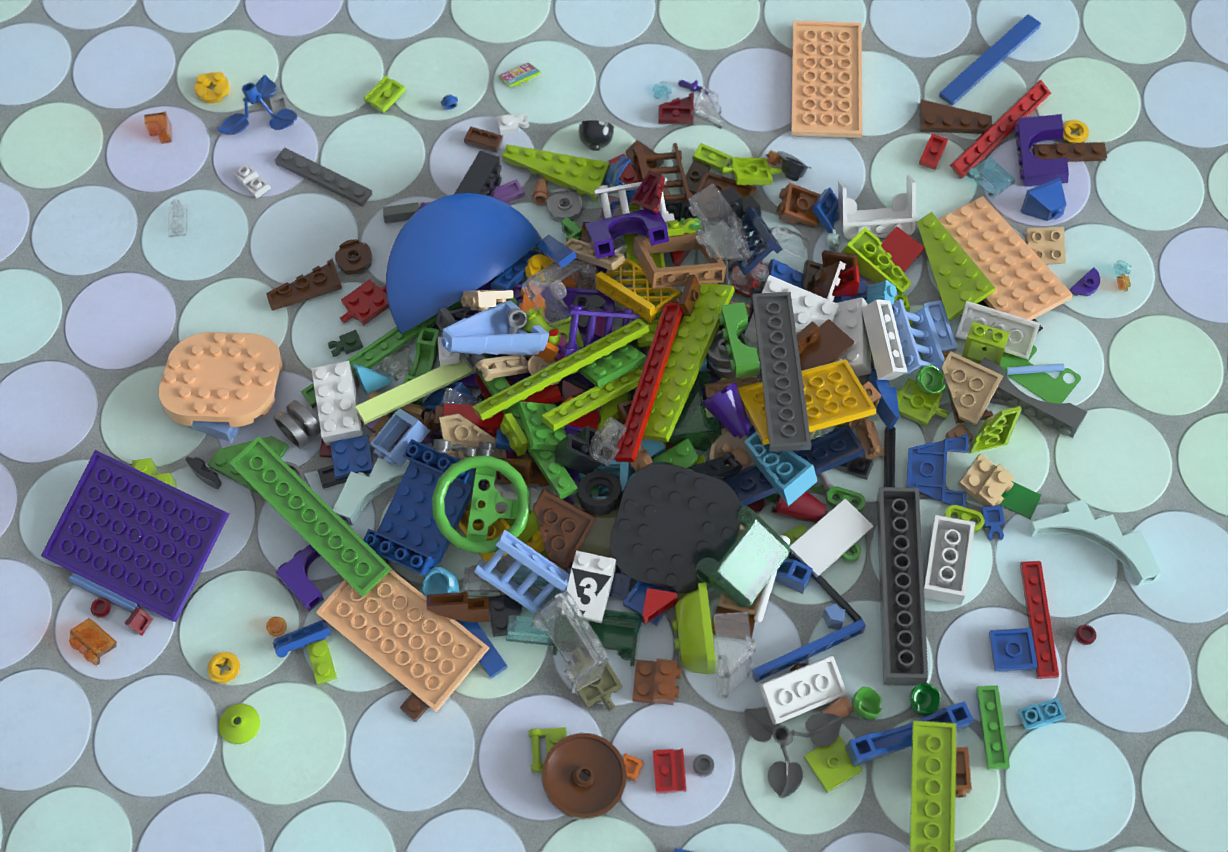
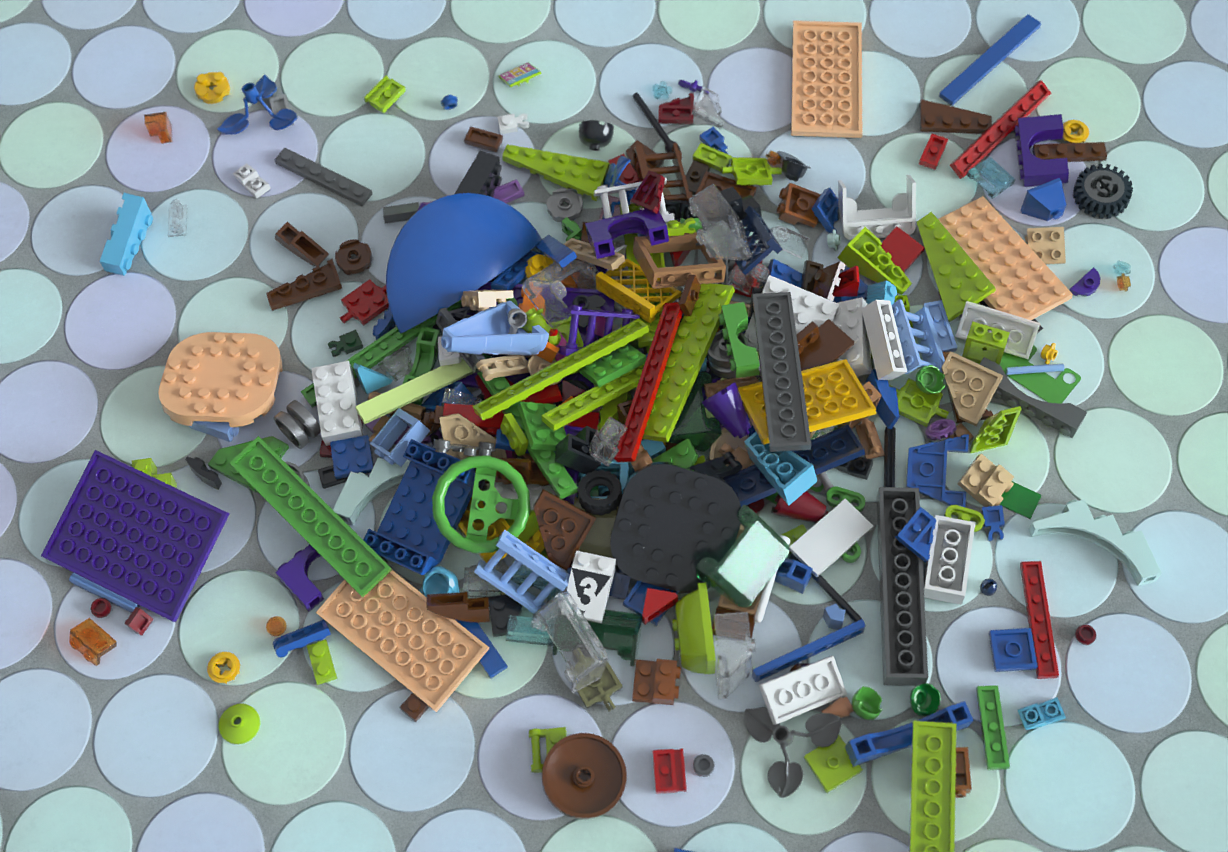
nougat cone [531,178,549,205] -> none
orange tile [623,753,644,782] -> none
reddish brown plate [821,250,859,272] -> none
none -> medium azure wedge [100,193,153,276]
none -> reddish brown slope [275,222,329,267]
none -> blue slope [373,307,395,340]
none -> black piece [633,93,680,153]
none -> blue plate [699,127,728,154]
none -> blue wing [895,507,936,563]
none -> medium lavender gear [925,419,956,441]
none -> dark blue hinge [980,578,997,596]
none -> yellow plate [1041,343,1058,365]
none -> wheel [1073,164,1133,219]

